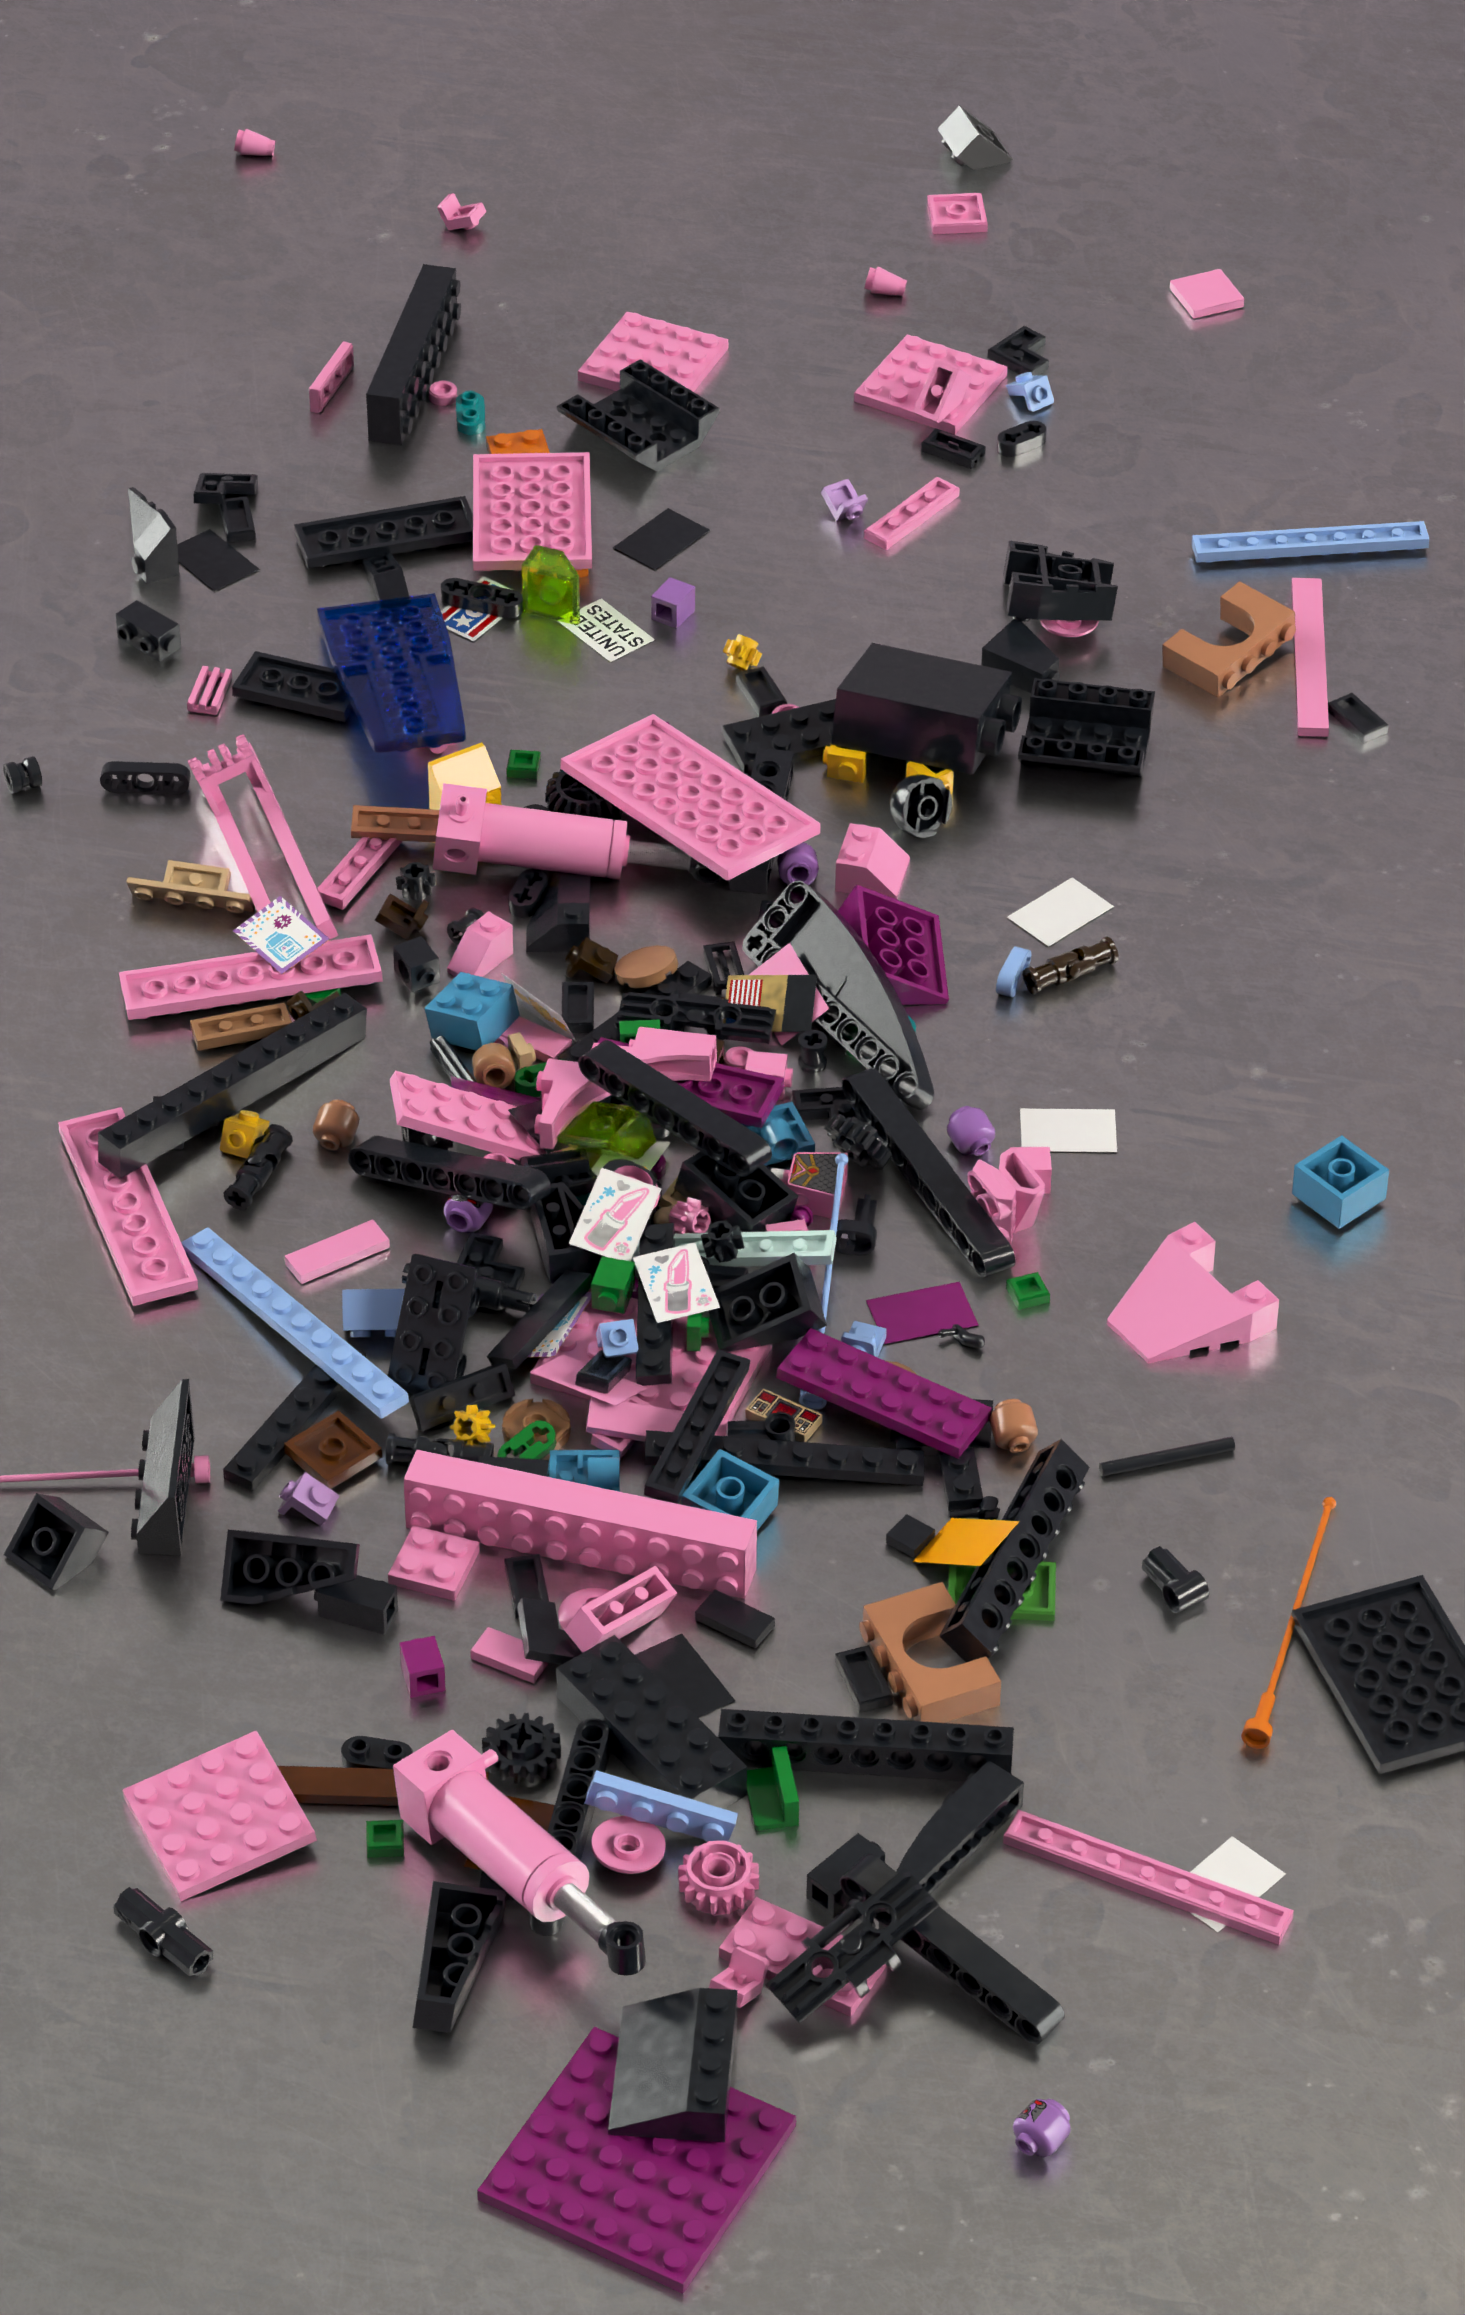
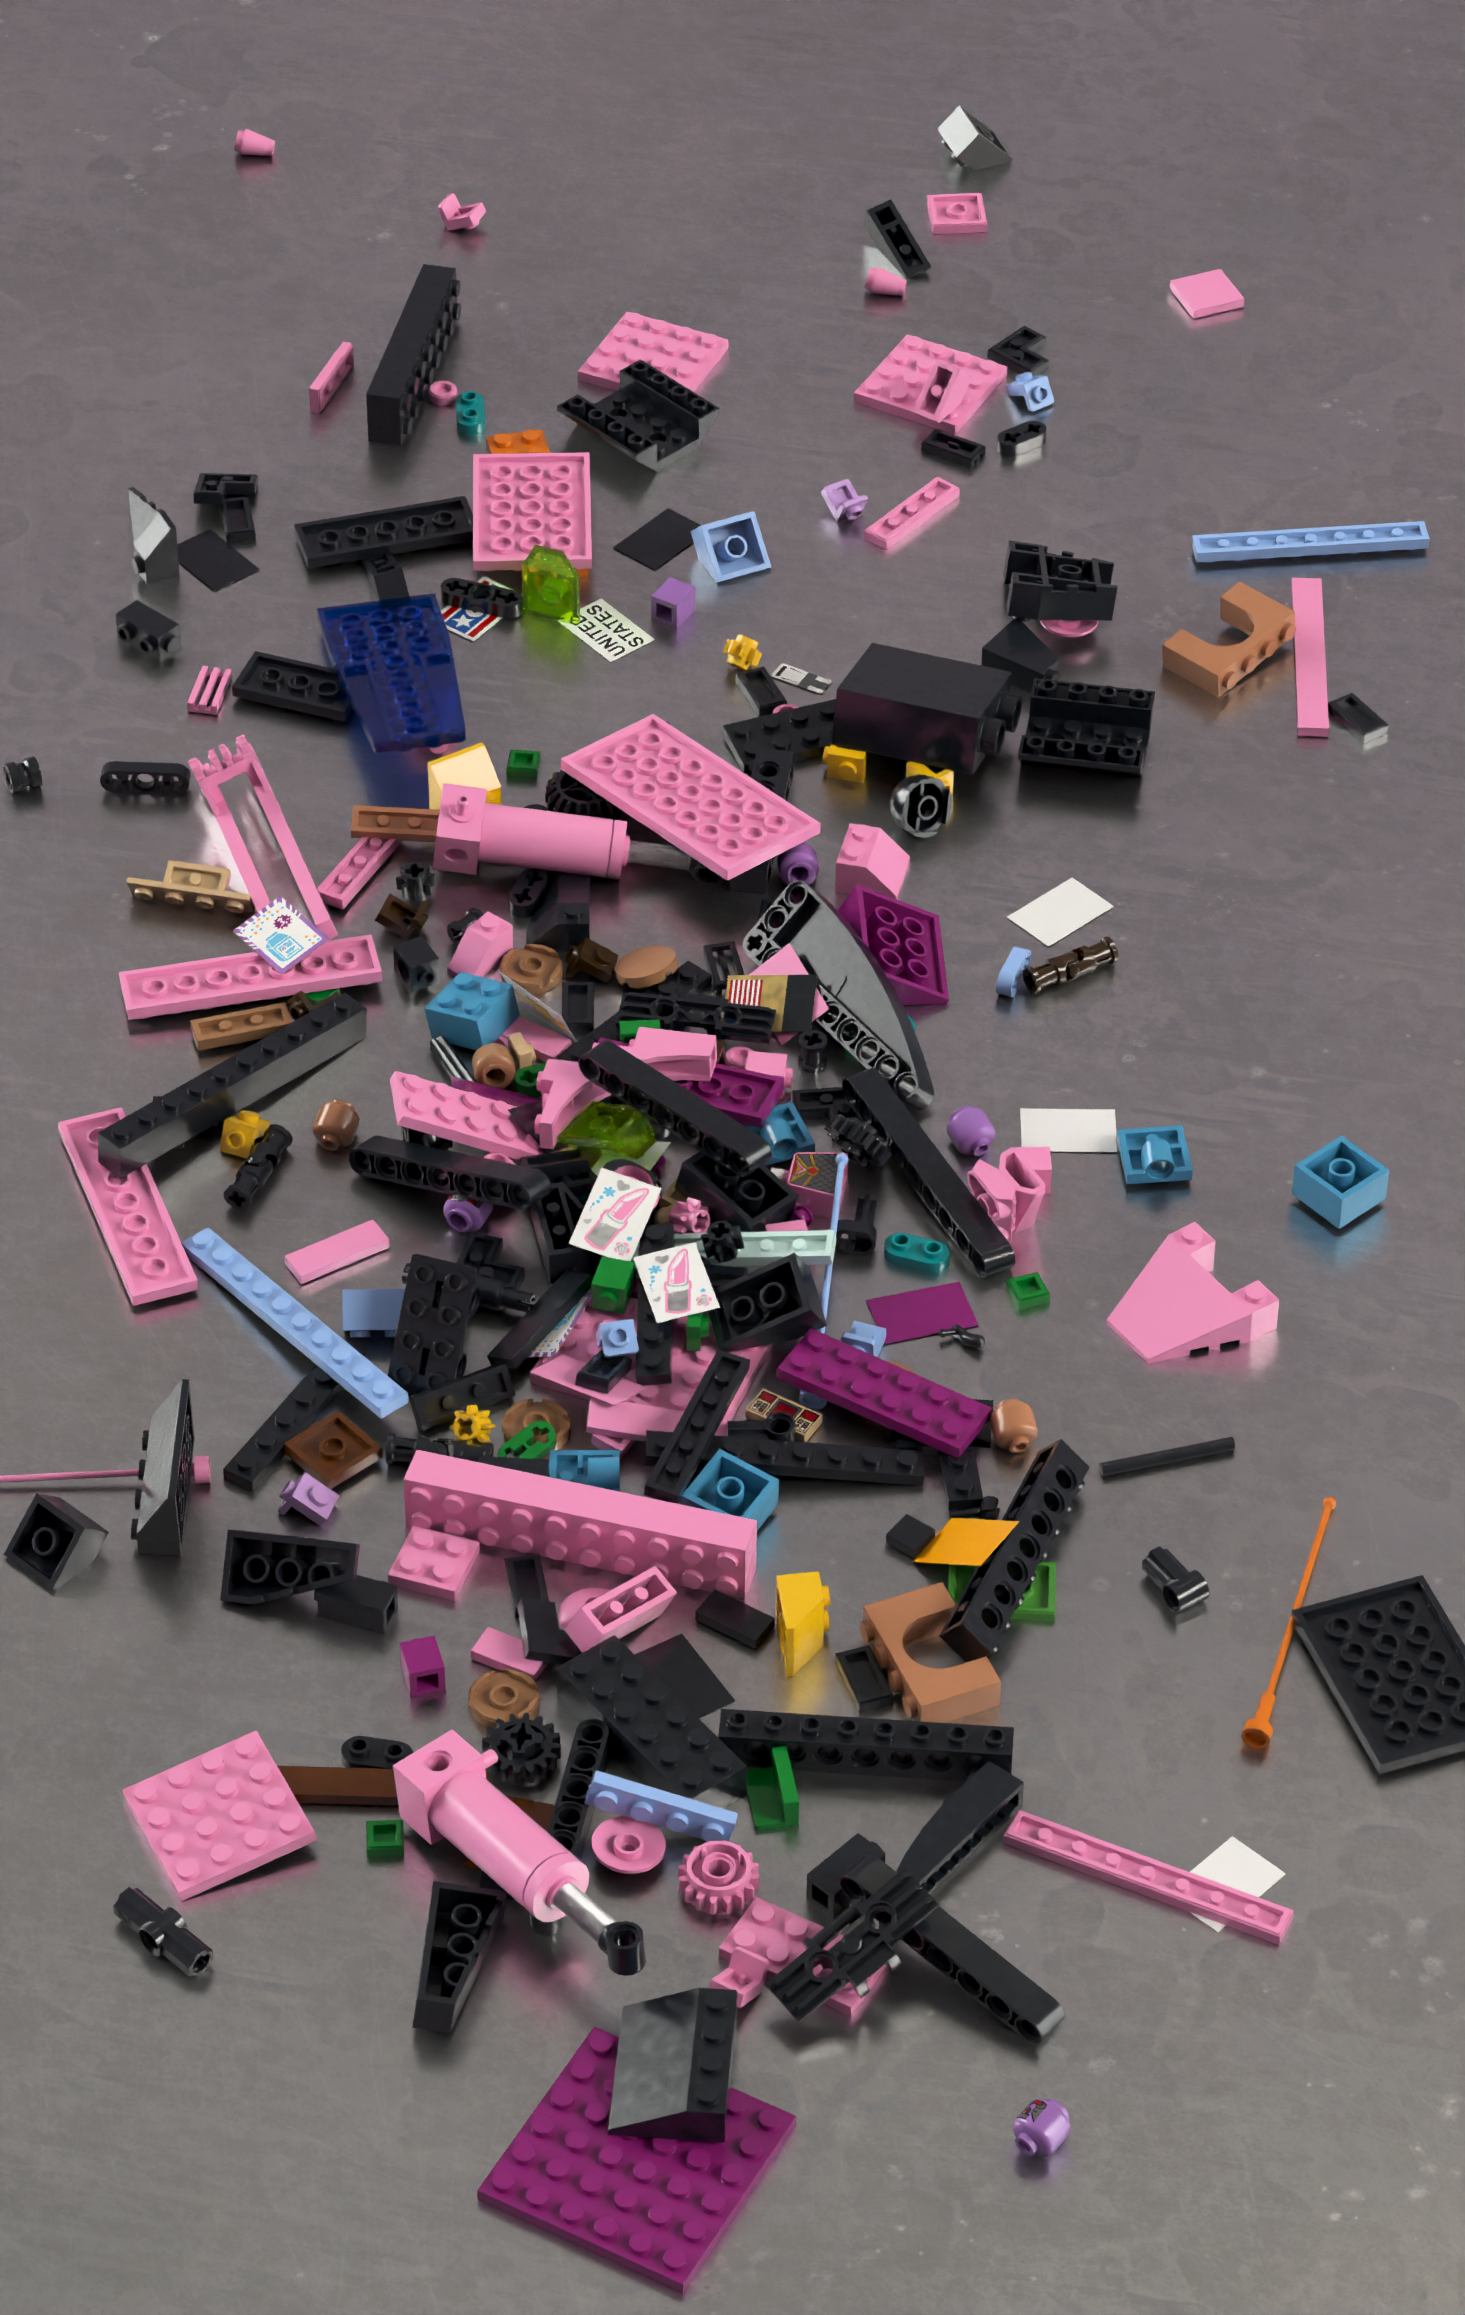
none -> medium nougat tile [468,1669,540,1728]
none -> medium nougat tile [500,944,564,995]
none -> light blue slope [691,511,771,583]
none -> sticker [771,663,832,694]
none -> yellow slope [776,1571,830,1677]
none -> black slope [864,199,931,280]
none -> teal plate [884,1232,950,1274]
none -> dark azure plate [1117,1125,1193,1184]

